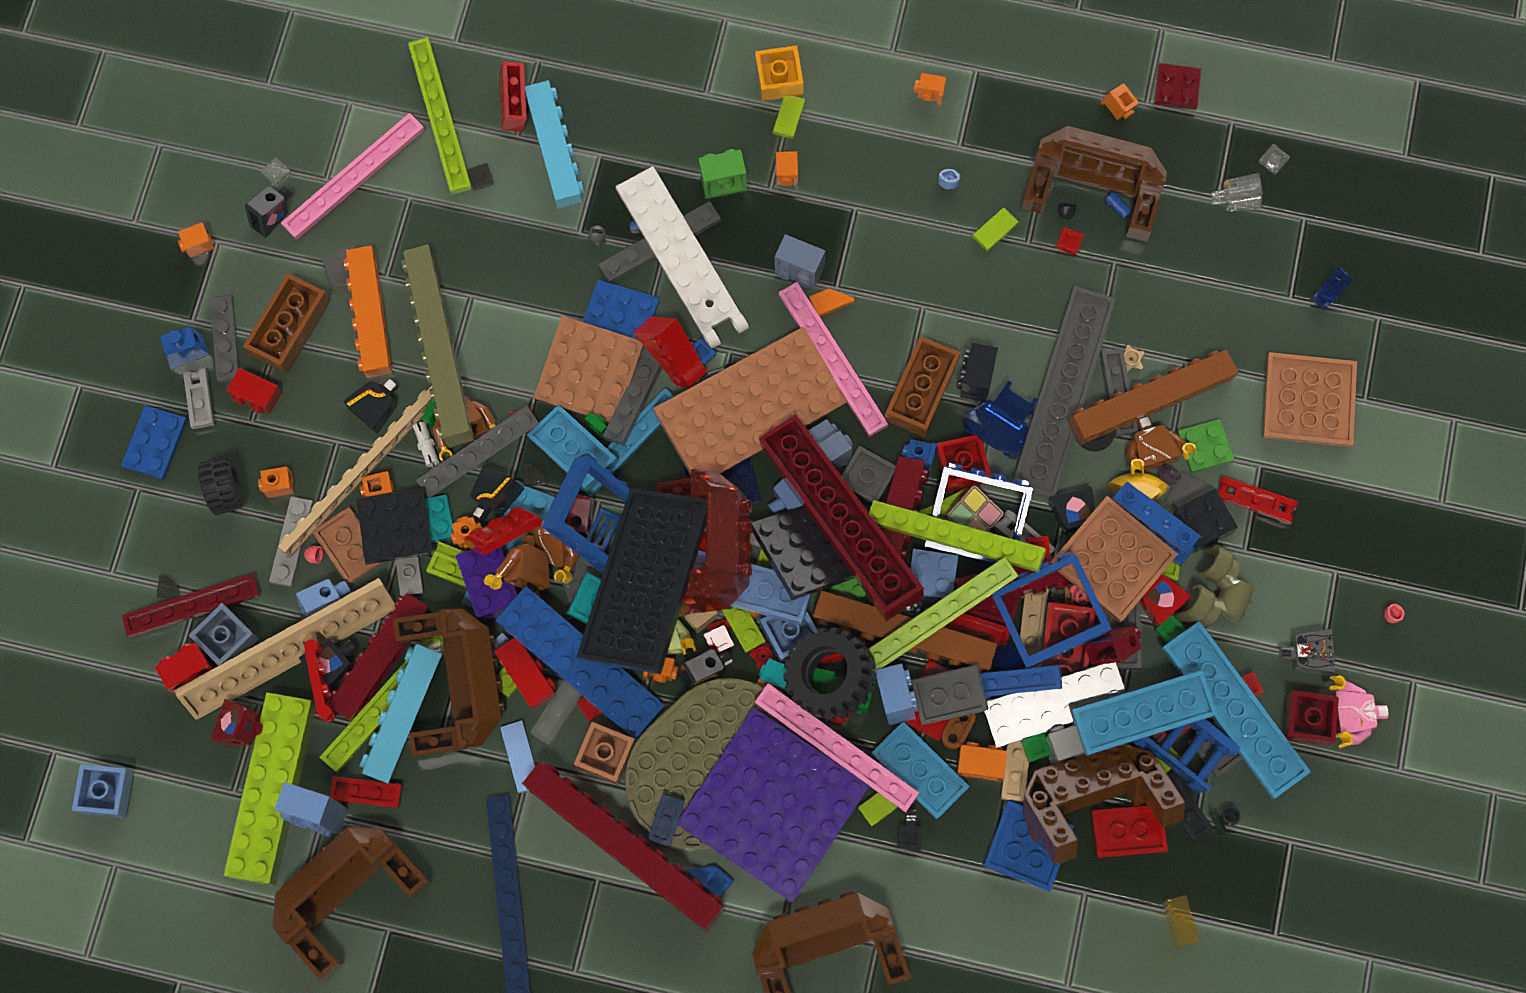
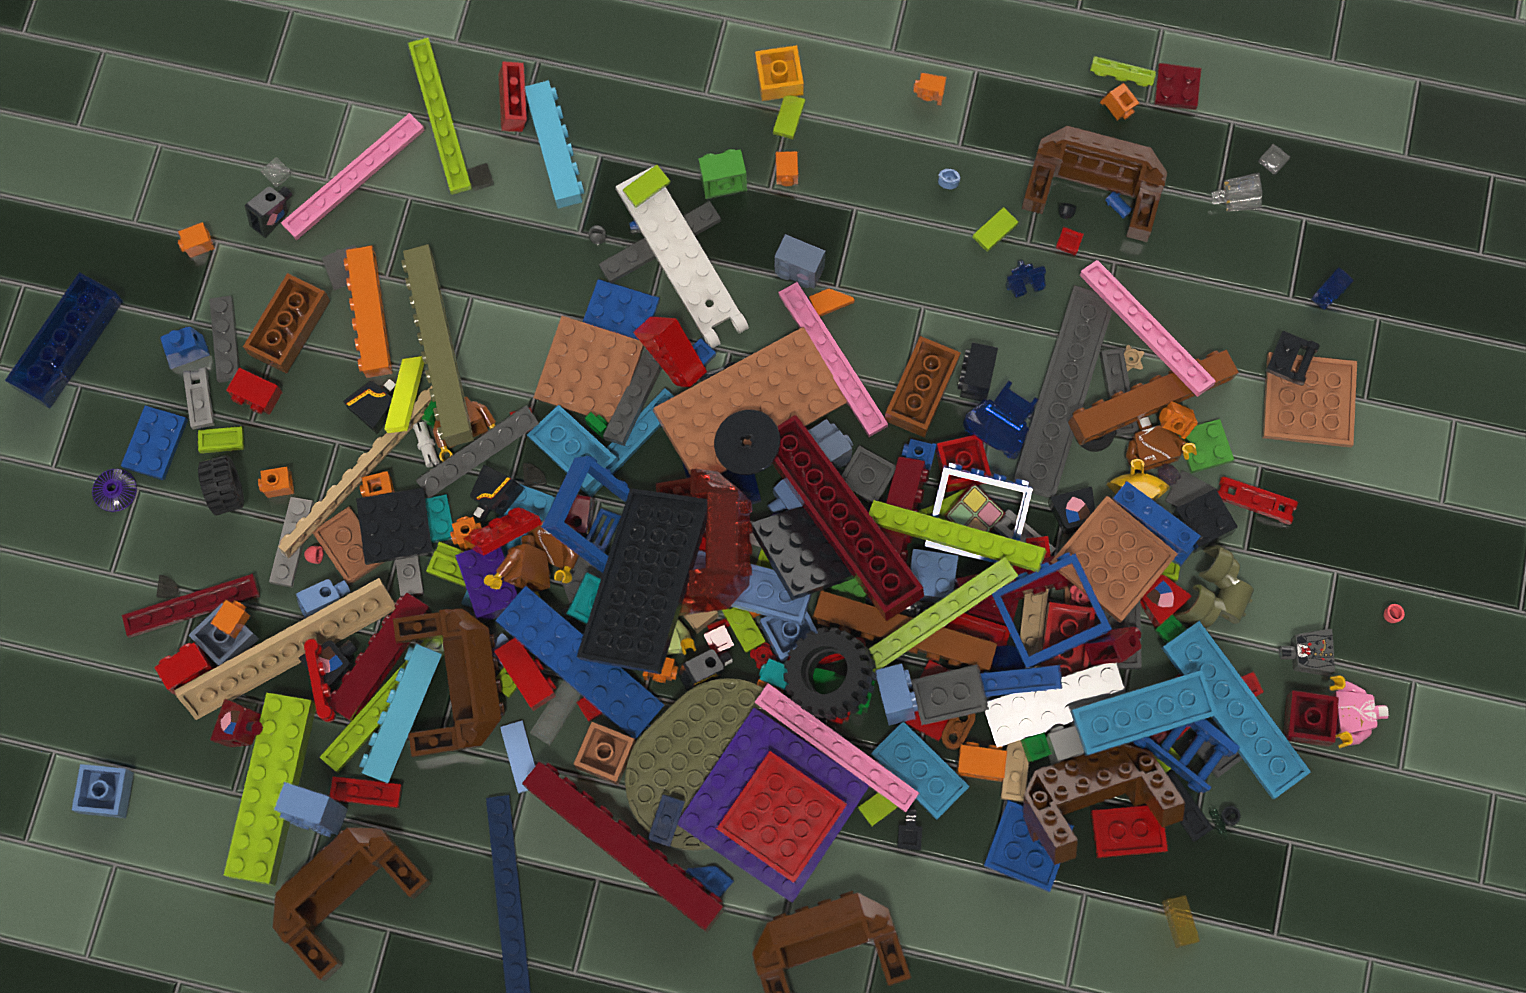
none -> clear blue brick [5,272,123,409]
none -> dish [92,469,137,512]
none -> lime tile [198,426,244,453]
none -> orange brick [211,600,250,639]
none -> neon yellow tile [384,356,424,433]
none -> lime tile [622,165,670,208]
none -> black piece [714,410,781,475]
none -> red plate [717,751,847,883]
none -> clear blue hips [1005,260,1046,298]
none -> bright pink plate [1080,260,1215,397]
none -> lime plate [1090,56,1156,86]
none -> orange brick [1159,401,1198,439]
none -> black plate [1266,331,1320,386]

